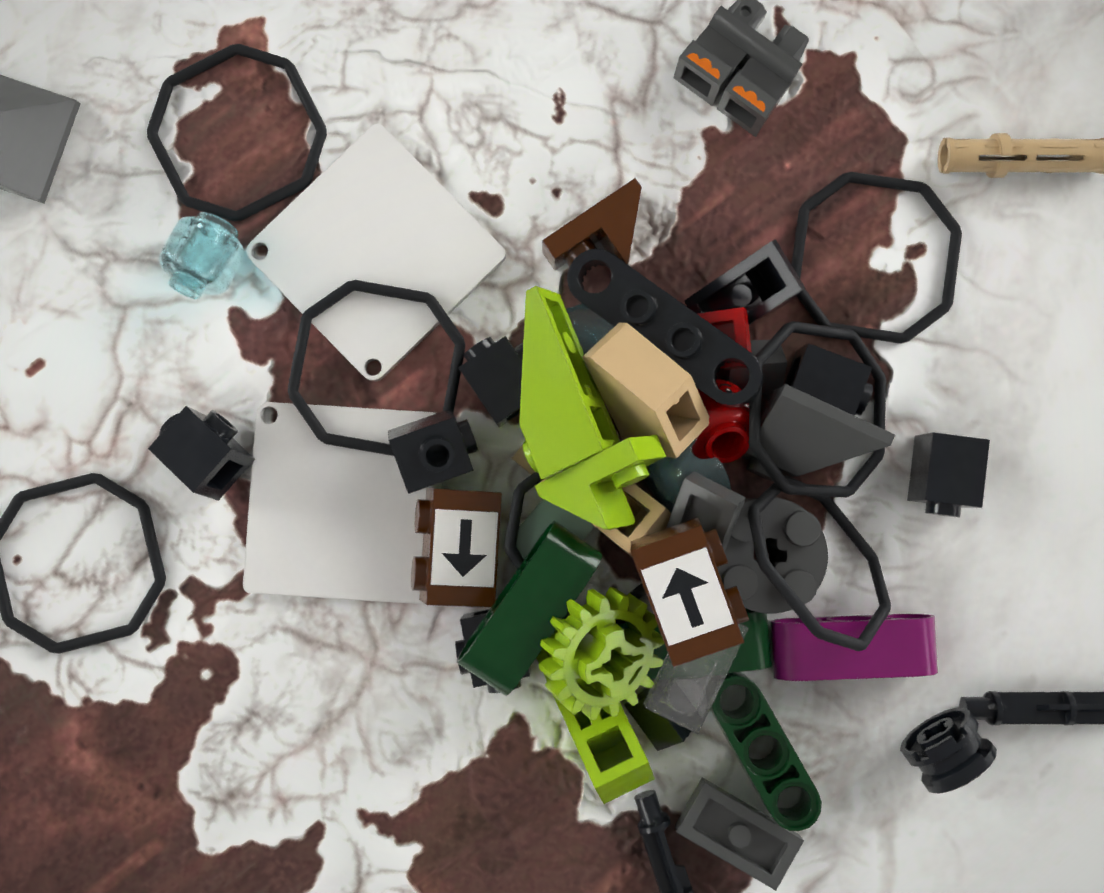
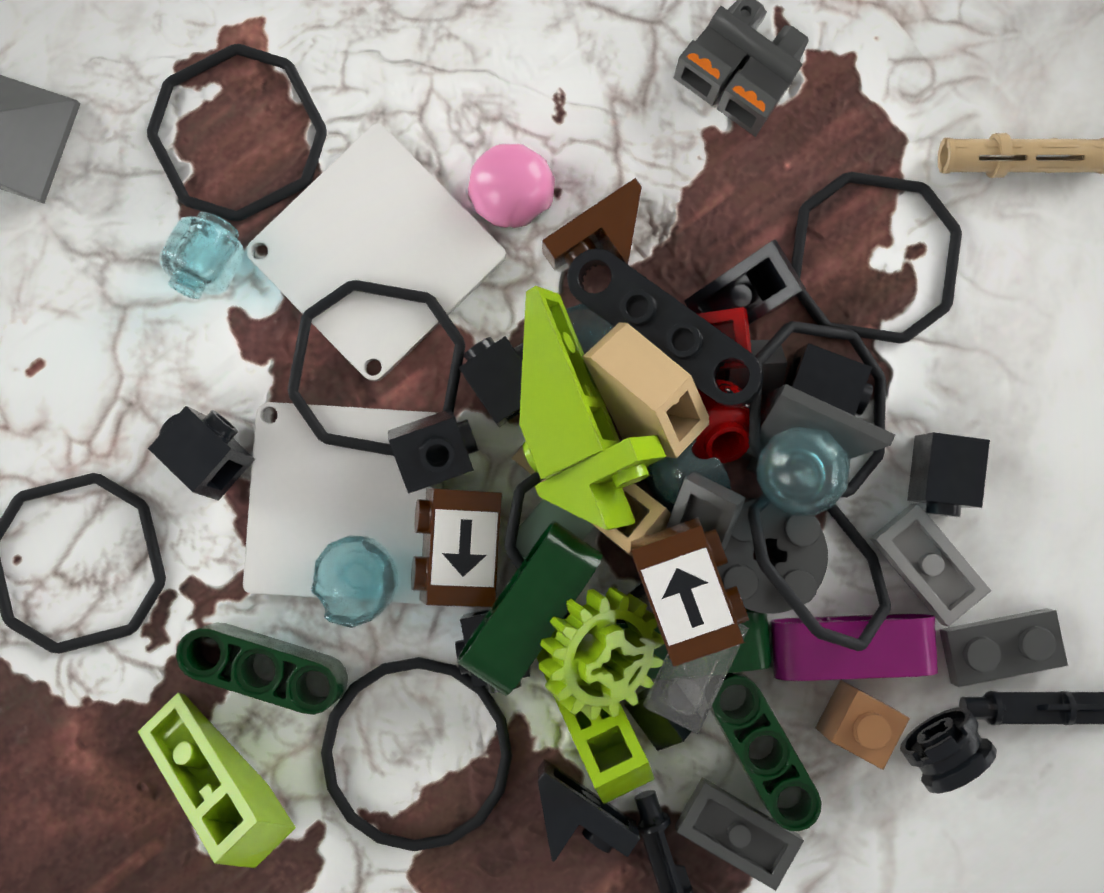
none -> lime slope [138,692,296,868]
none -> dark green beam [176,622,348,715]
none -> clear light blue hair [311,535,399,628]
none -> black piece [321,657,513,851]
none -> bright pink hair [468,144,555,228]
none -> black slope [538,759,640,862]
none -> clear light blue hair [756,427,851,516]
none -> medium nougat brick [815,680,910,770]
none -> light grey plate [870,504,991,627]
none -> dark grey plate [939,608,1068,687]

